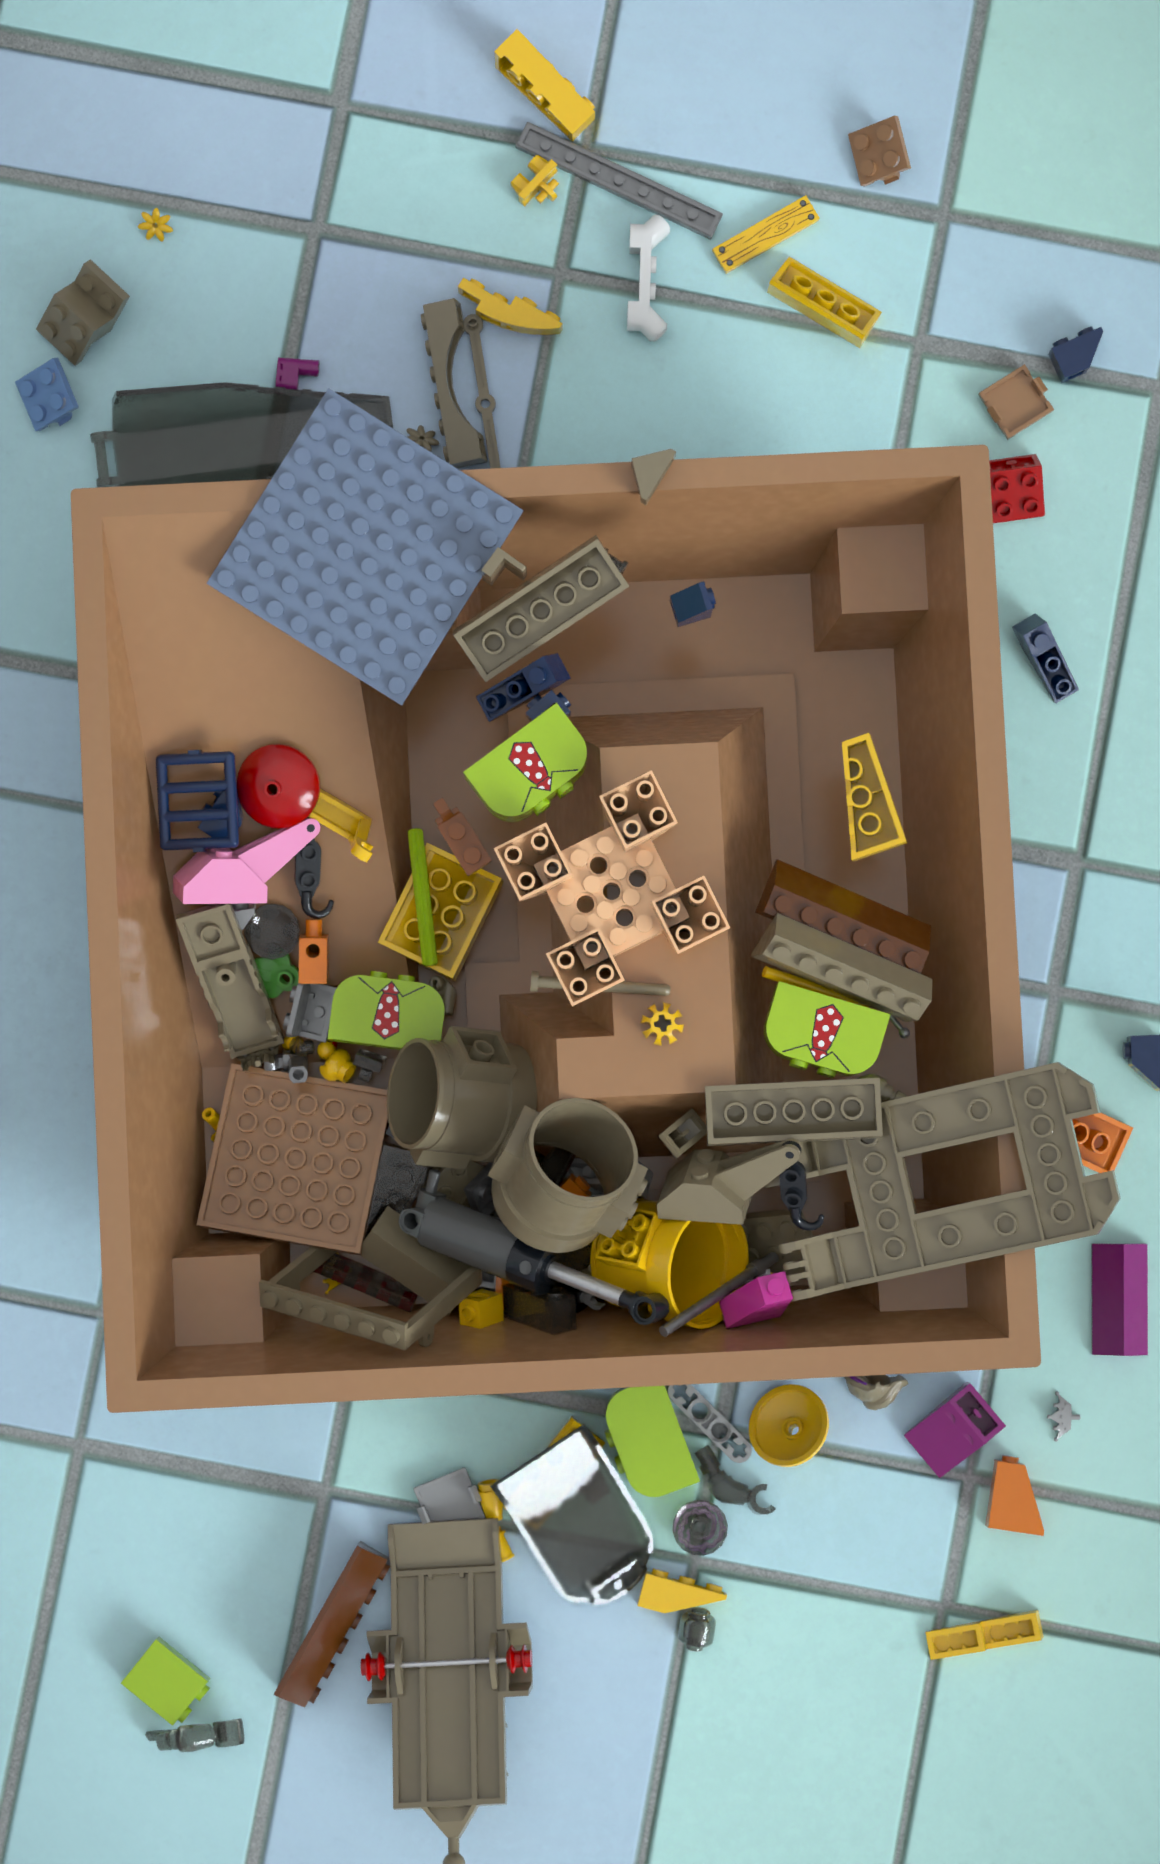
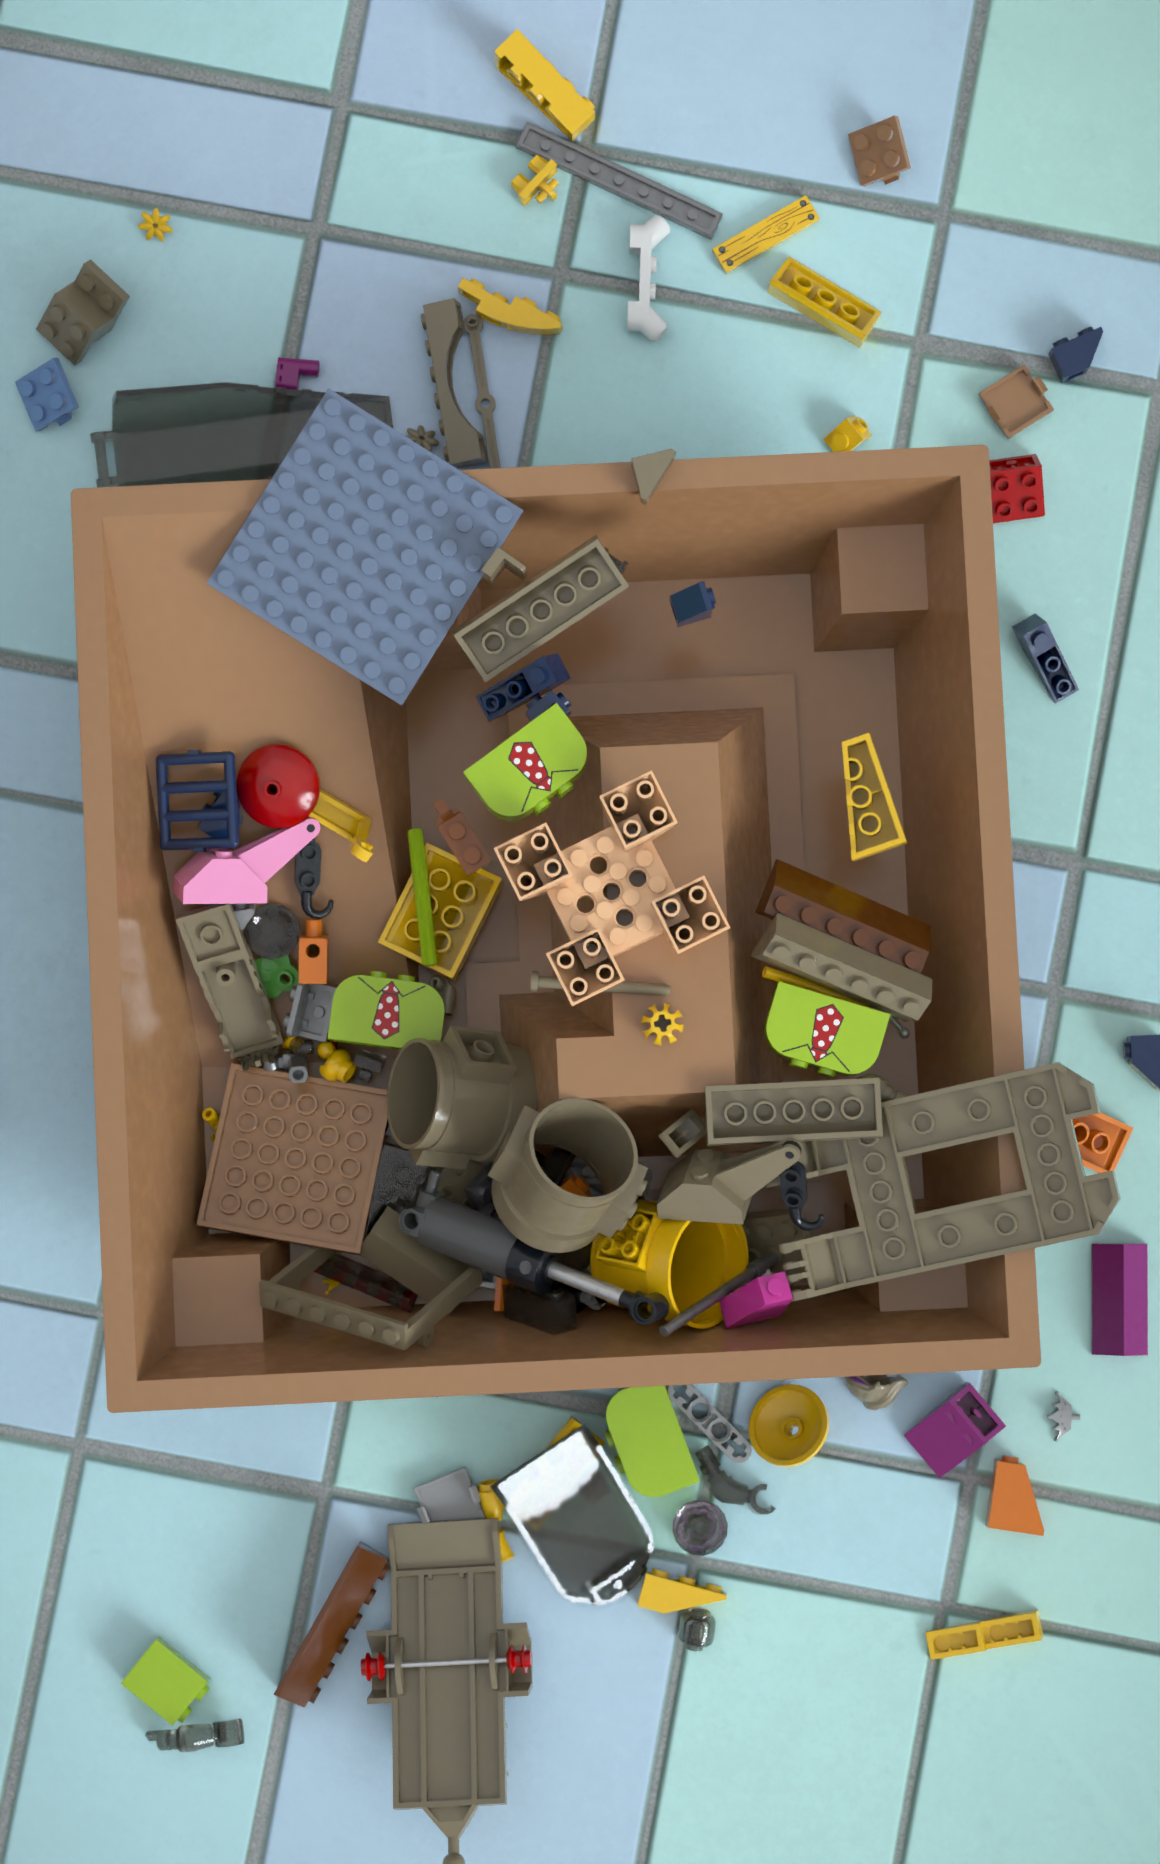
yellow brick [459,1289,504,1329] -> none
none -> yellow bracket [823,415,872,452]

